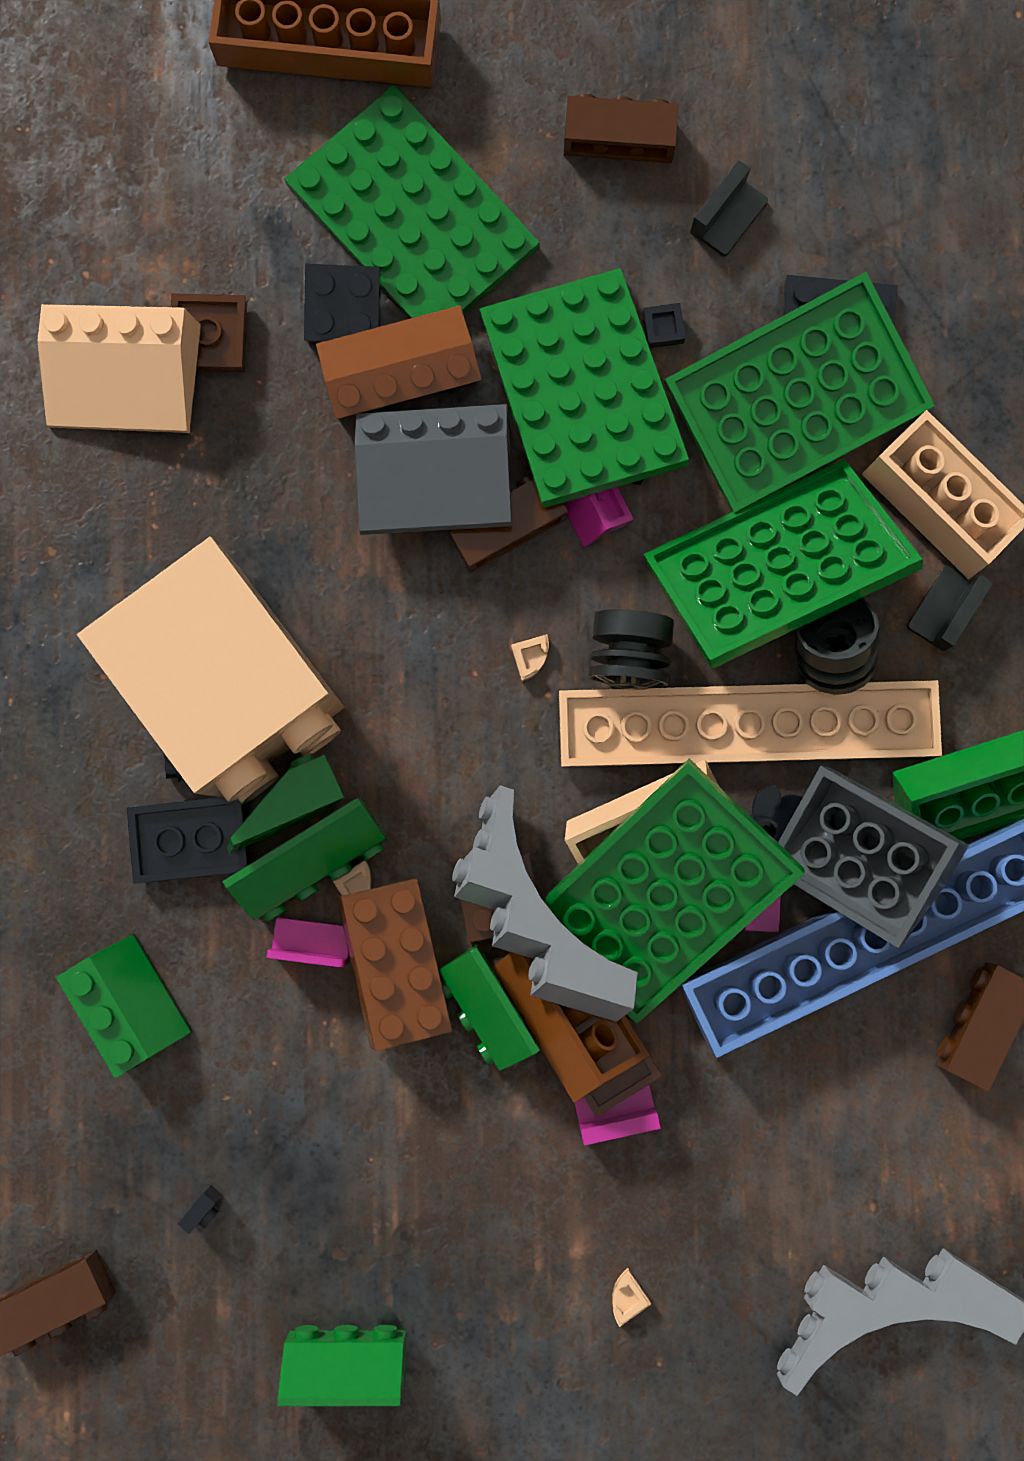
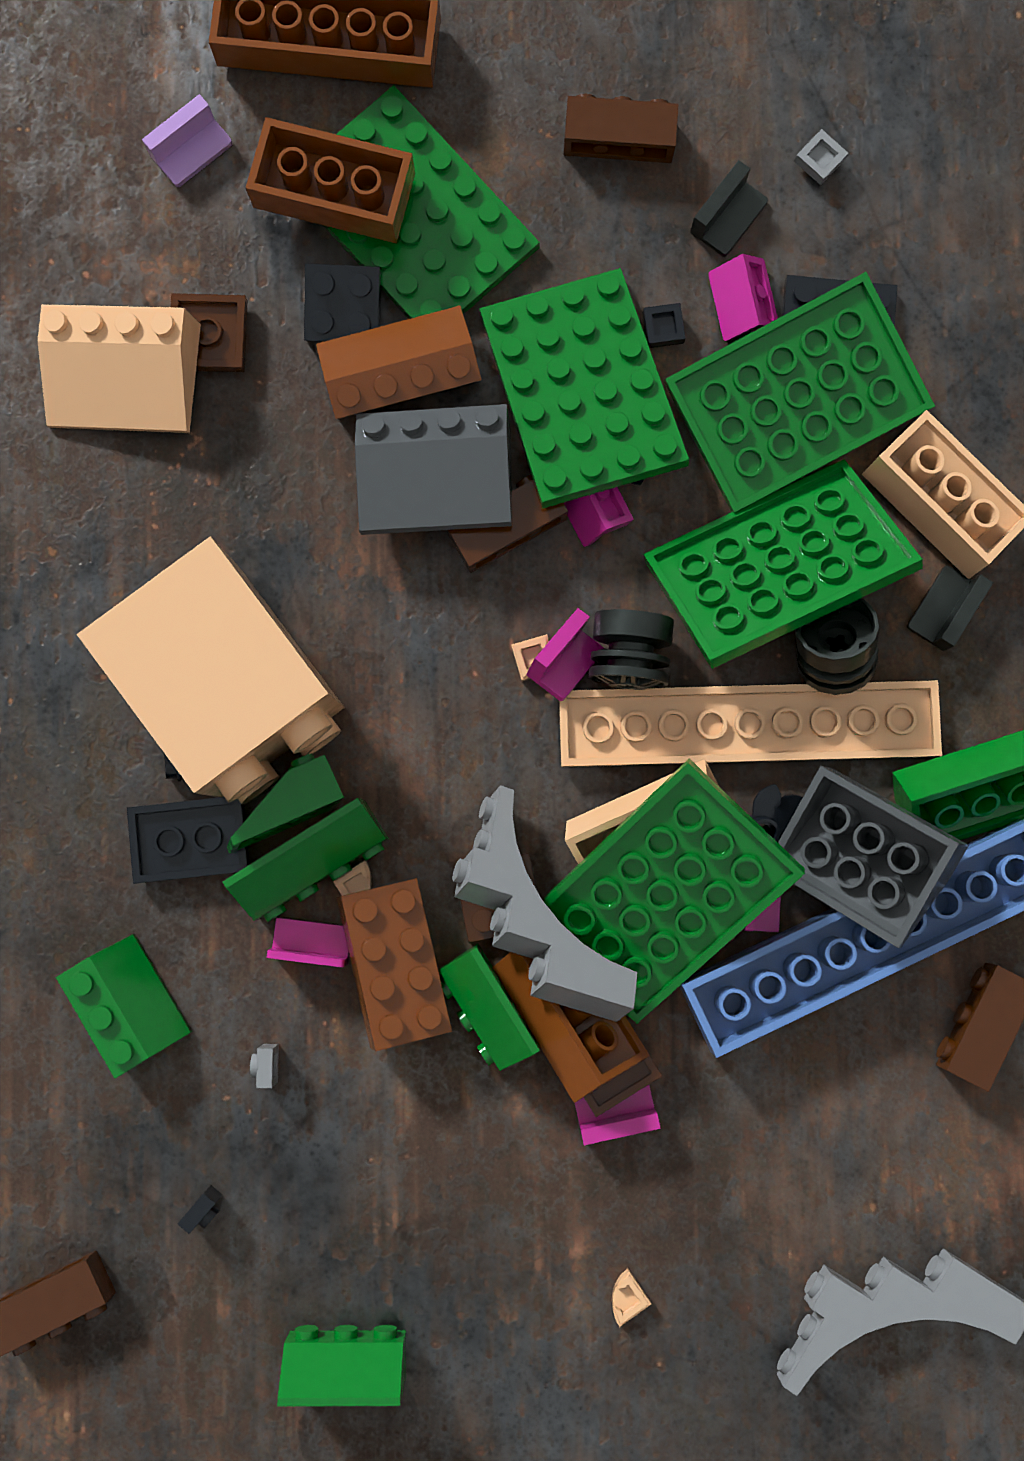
none -> lavender panel [142,94,233,187]
none -> dark orange brick [246,117,415,244]
none -> light grey plate [250,1044,279,1088]
none -> dark pink panel [526,608,604,701]
none -> dark pink panel [708,254,778,342]
none -> light grey plate [794,129,848,185]

